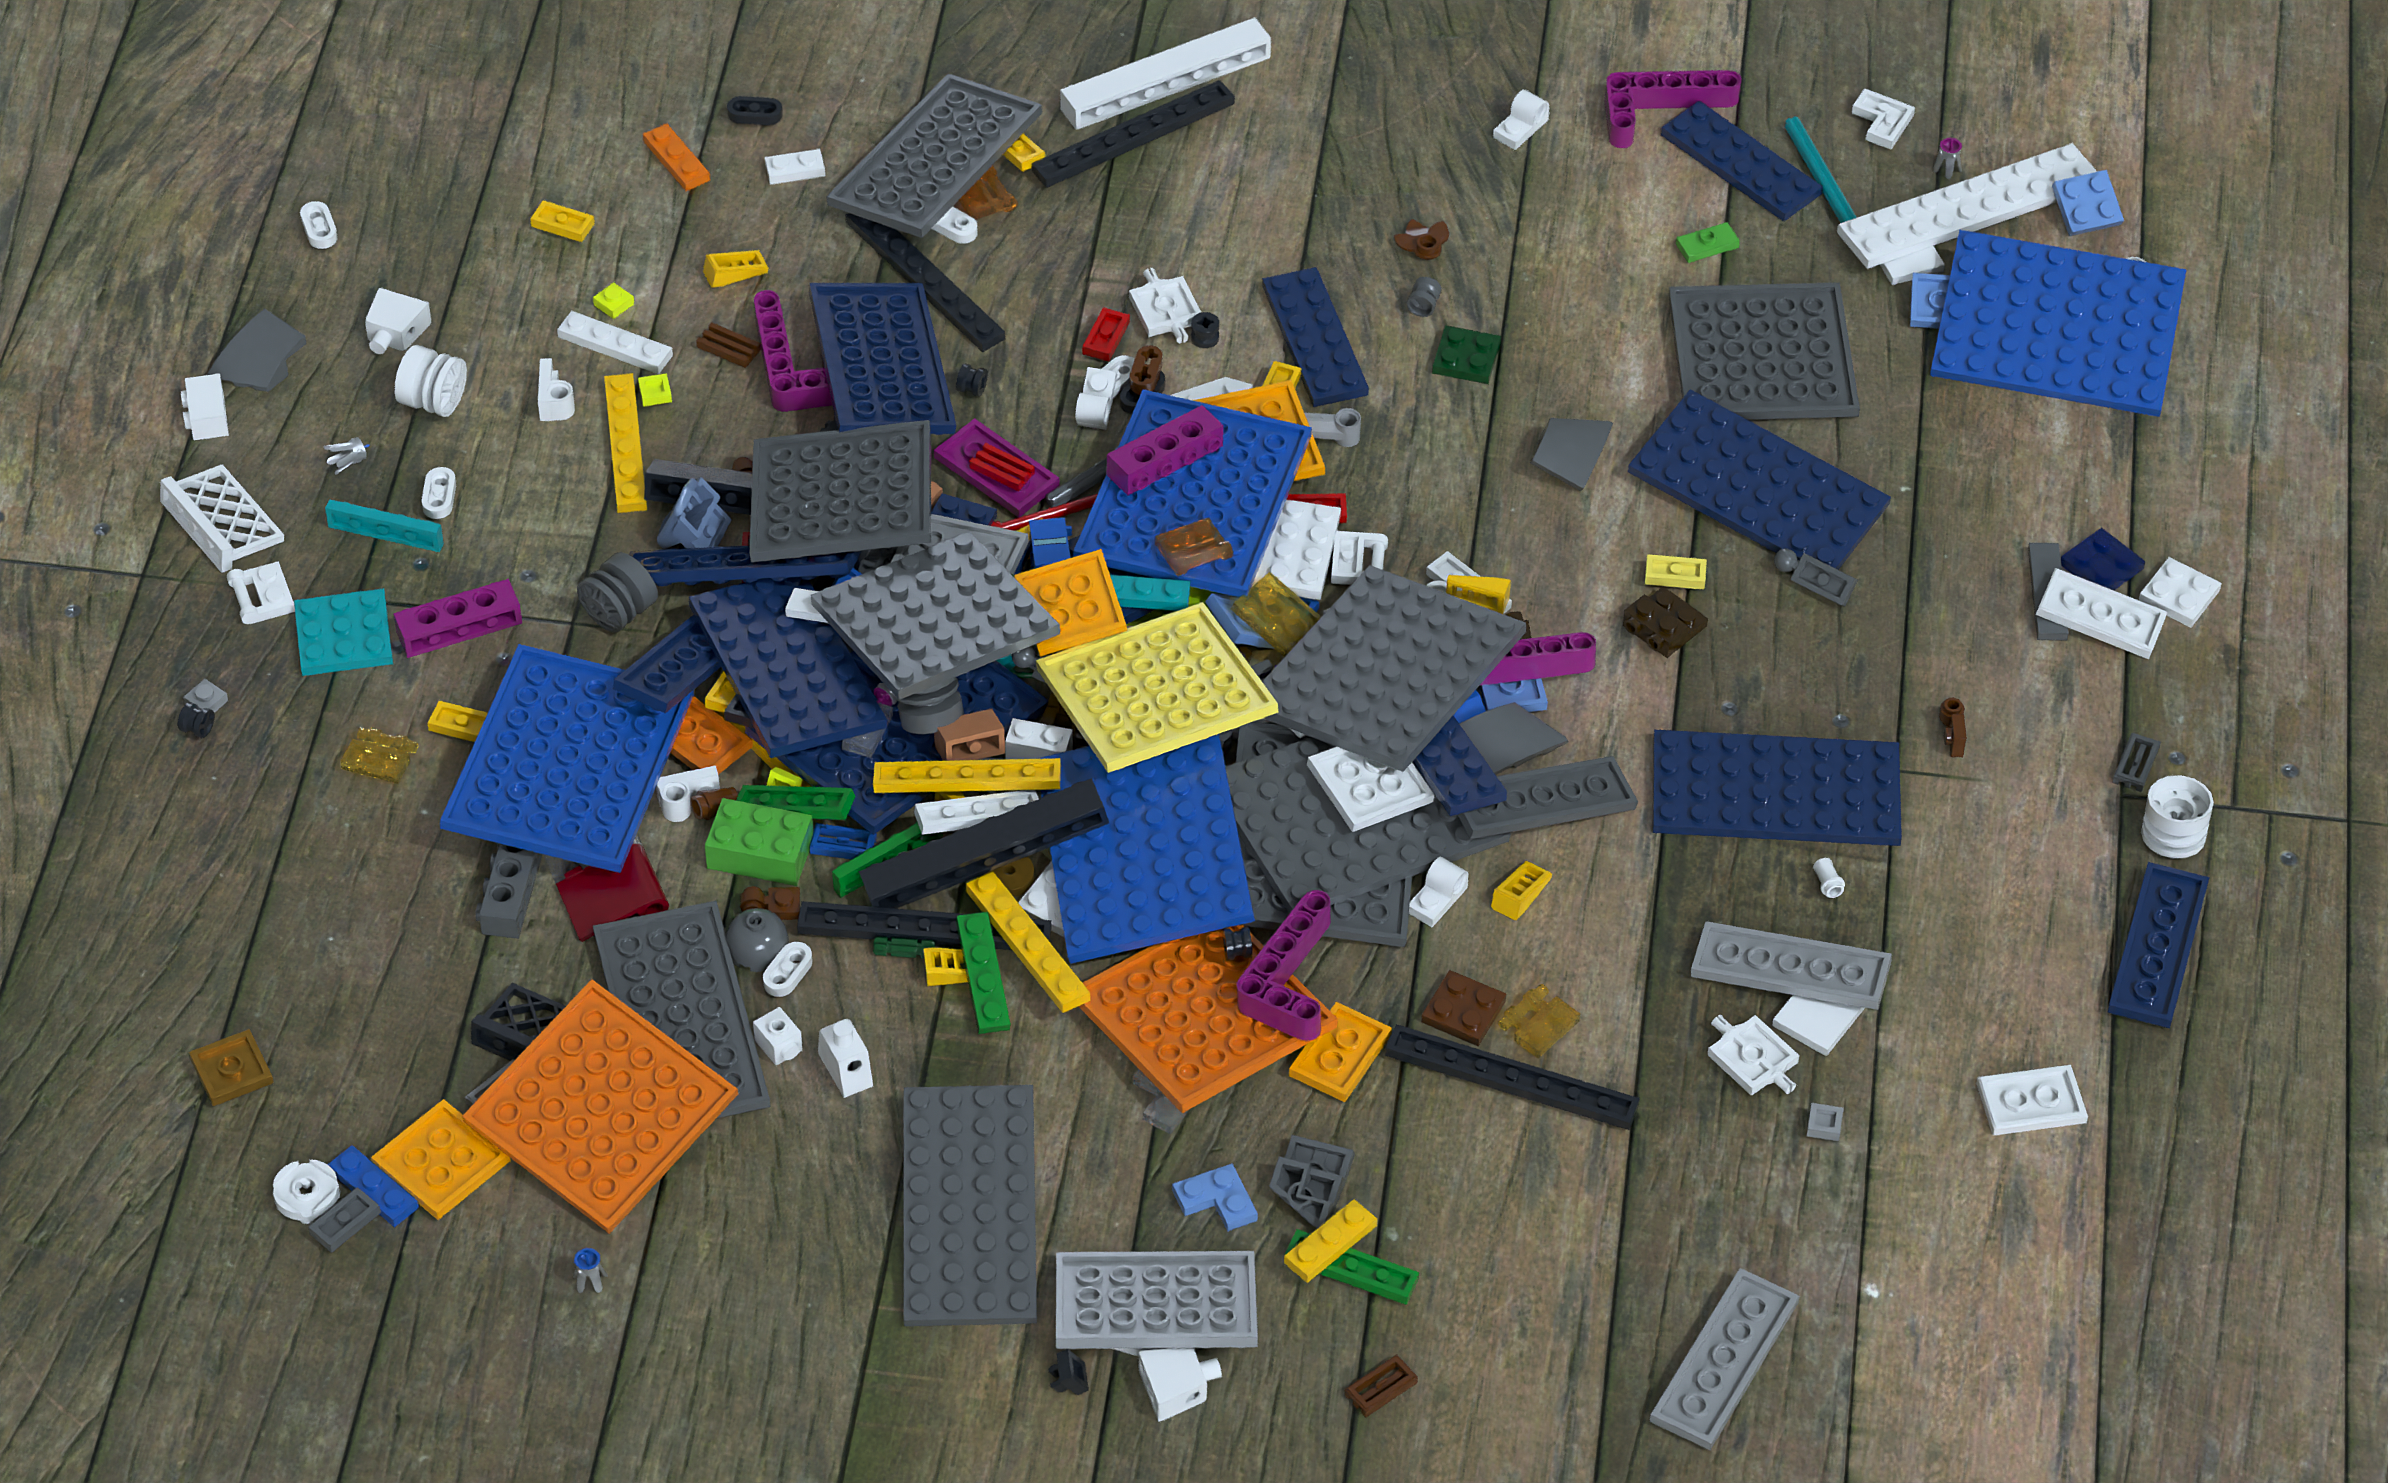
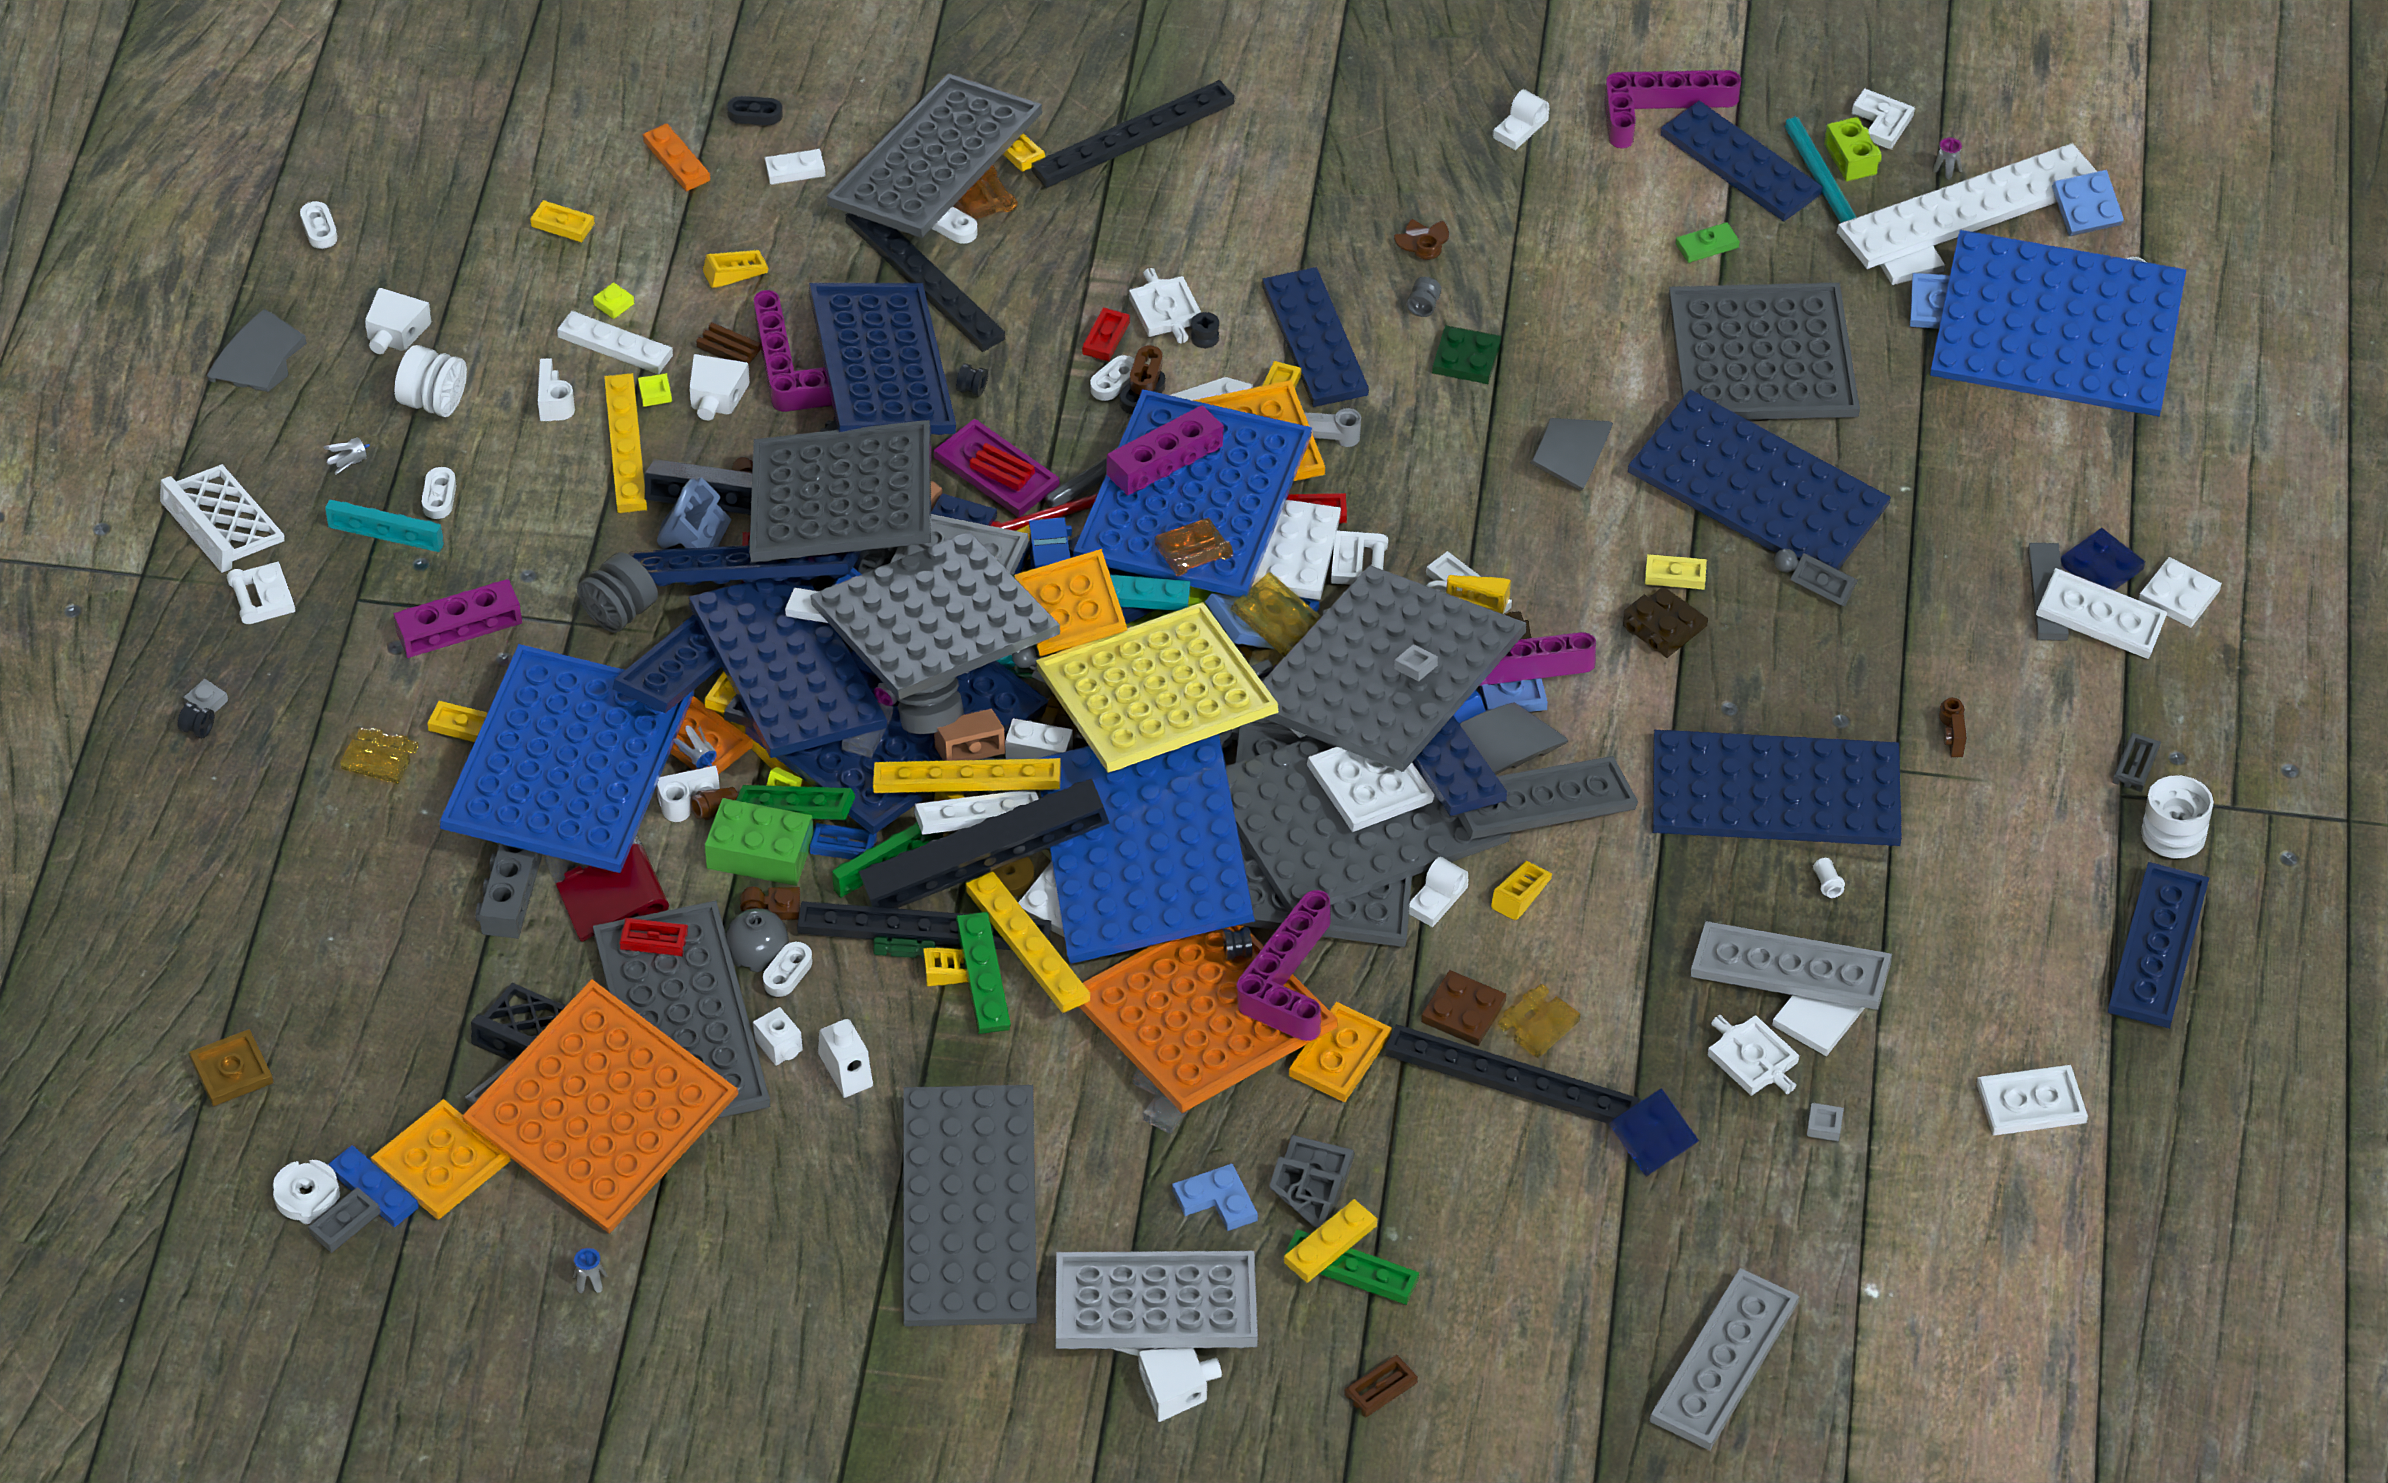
white brick [181,373,229,440] -> none
teal plate [294,588,393,676] -> none
black tile [1048,1349,1089,1396] -> none
white brick [1060,18,1271,130] -> none
white plate [1076,367,1117,430] -> none
none -> red tile [619,918,688,956]
none -> flat silver piece [673,726,717,769]
none -> white torso [690,354,750,420]
none -> light grey plate [1394,644,1438,681]
none -> clear blue plate [1609,1088,1699,1177]
none -> lime brick [1824,117,1881,181]

